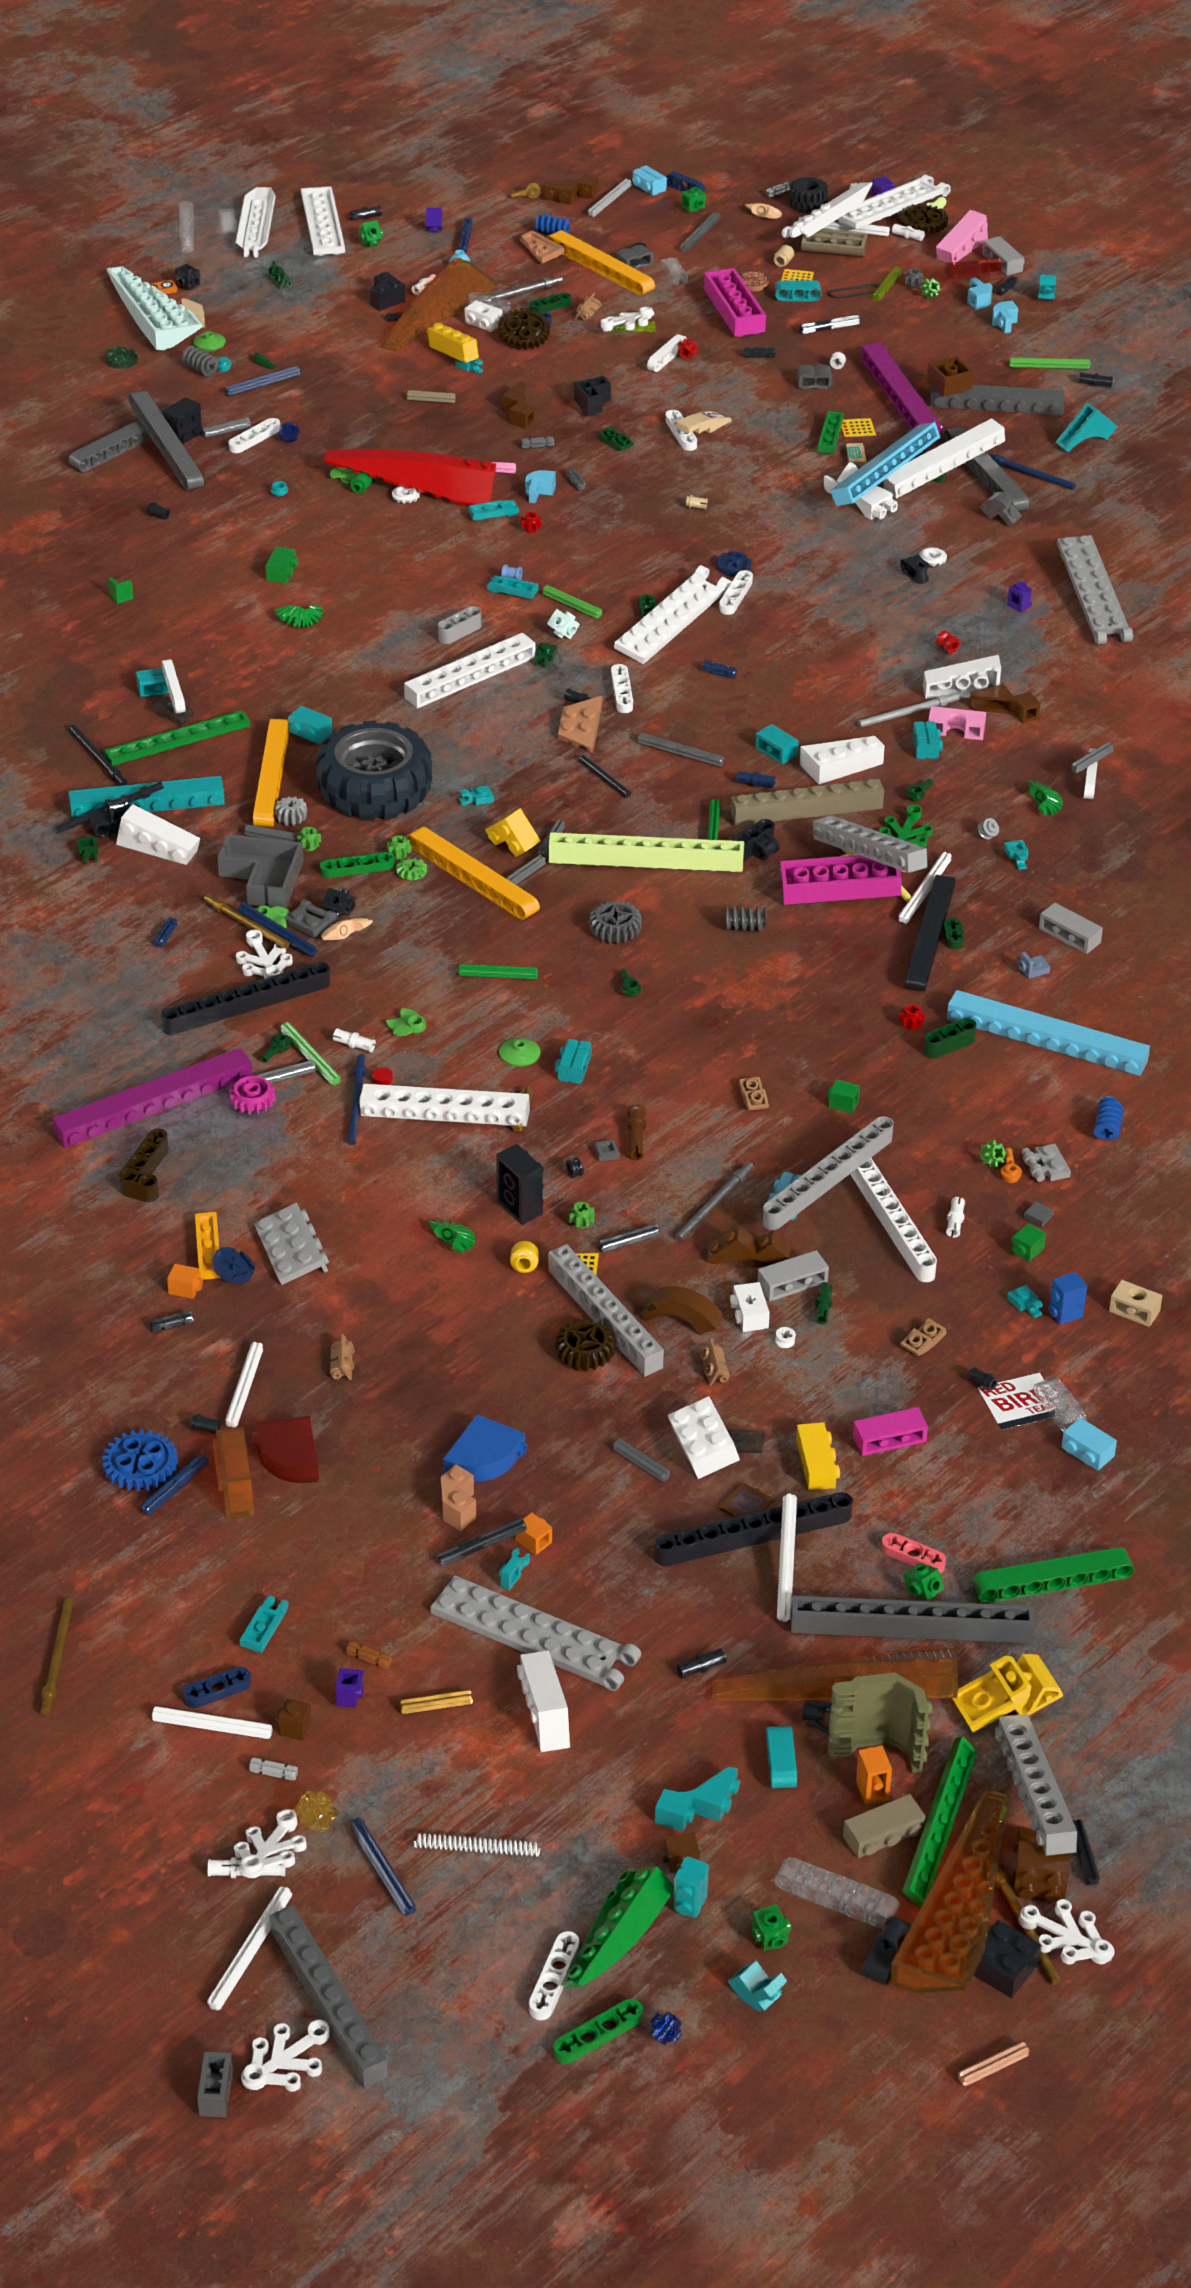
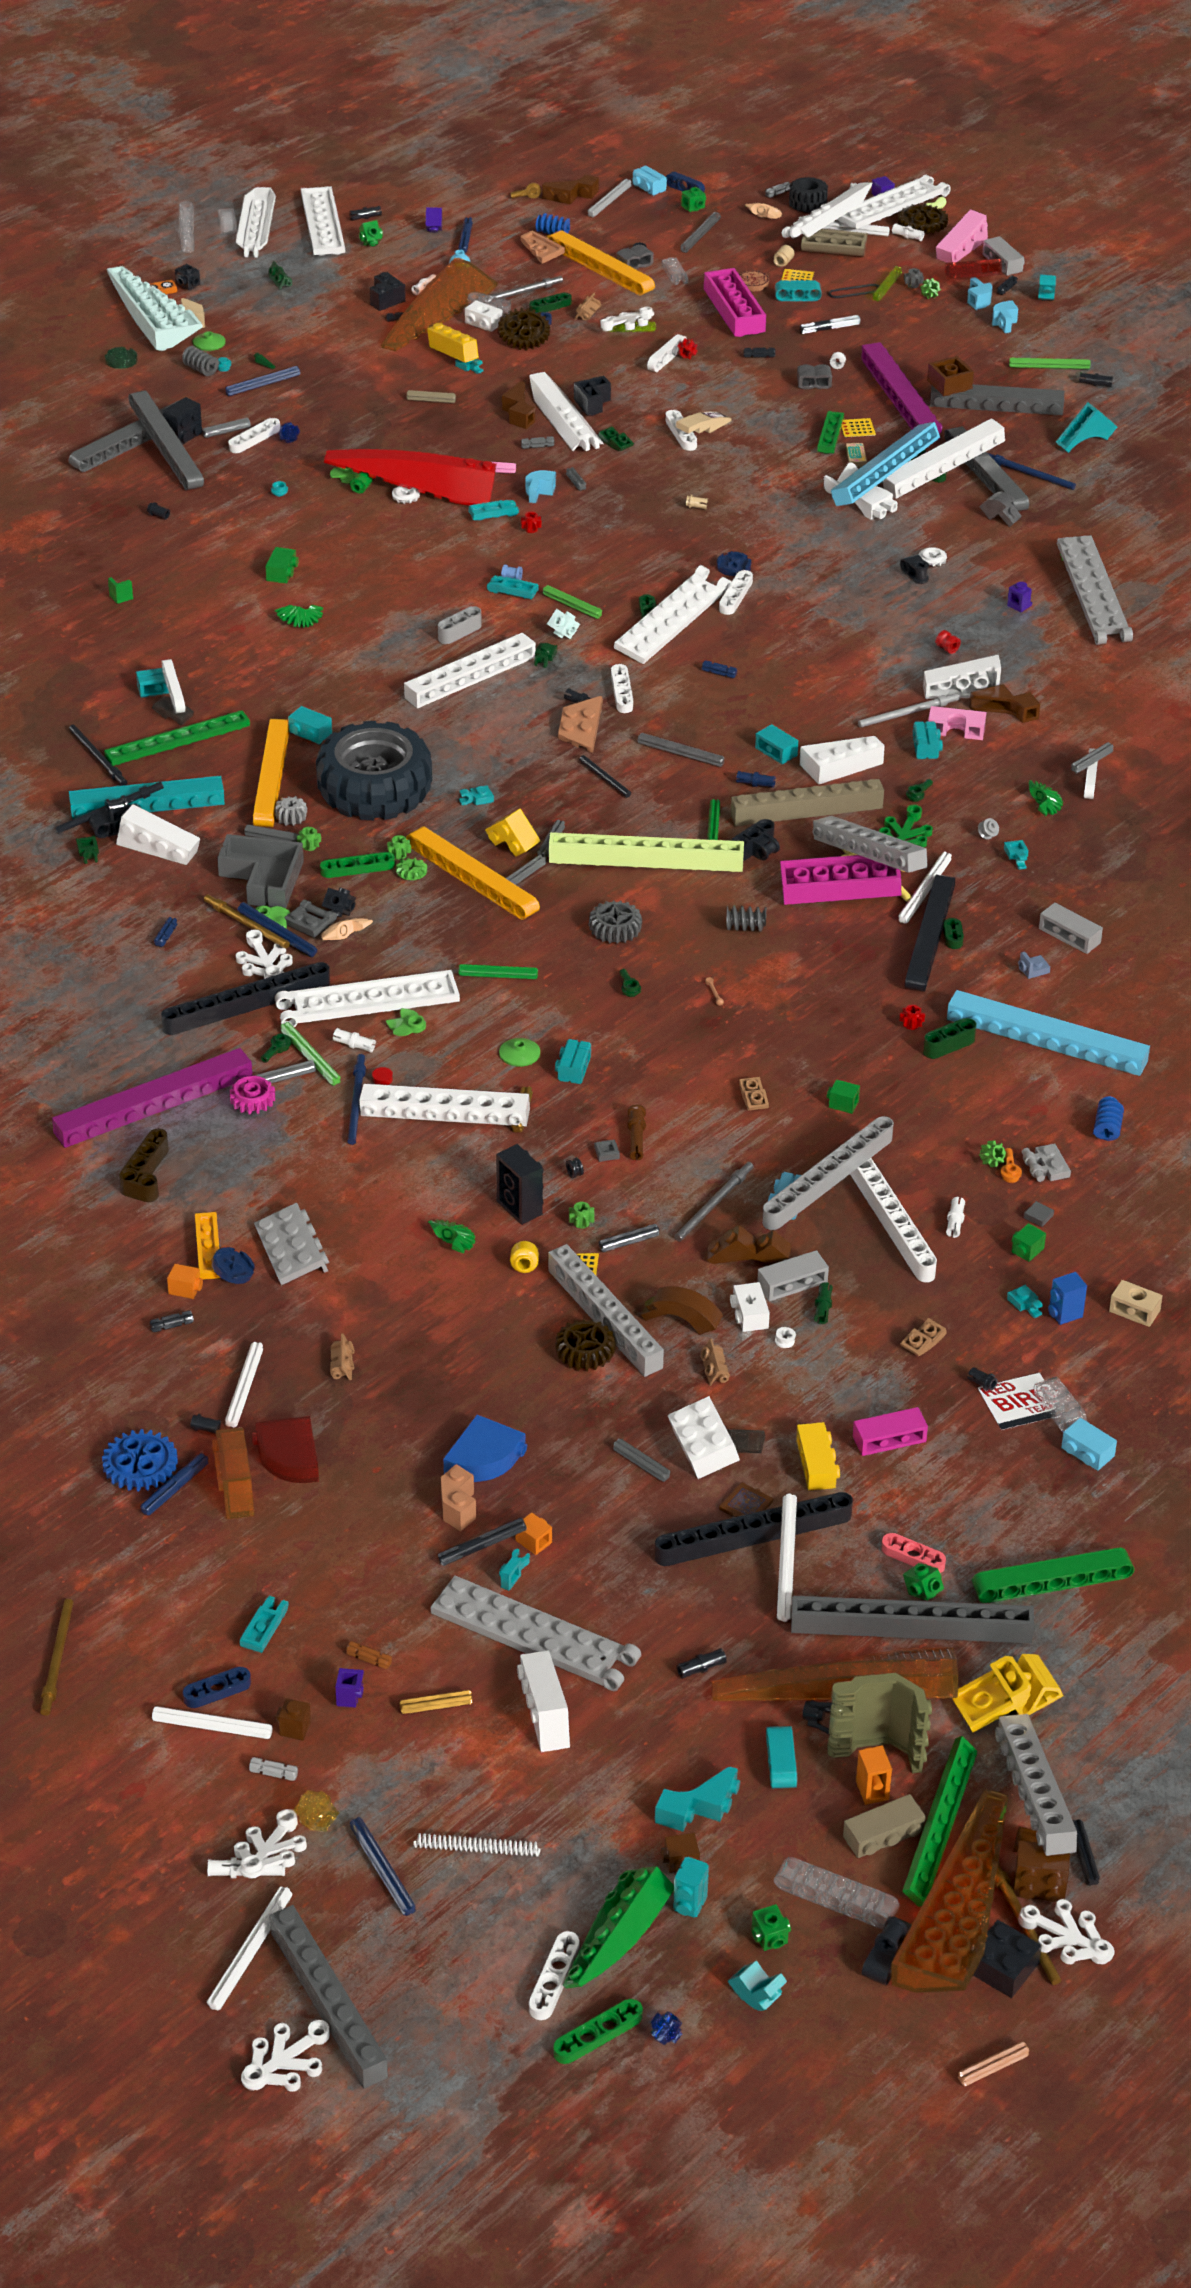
dark grey brick [197,2052,233,2118] -> none
none -> white hinge [275,970,460,1027]
none -> white hinge [529,372,603,451]
none -> nougat hinge [706,977,724,1006]

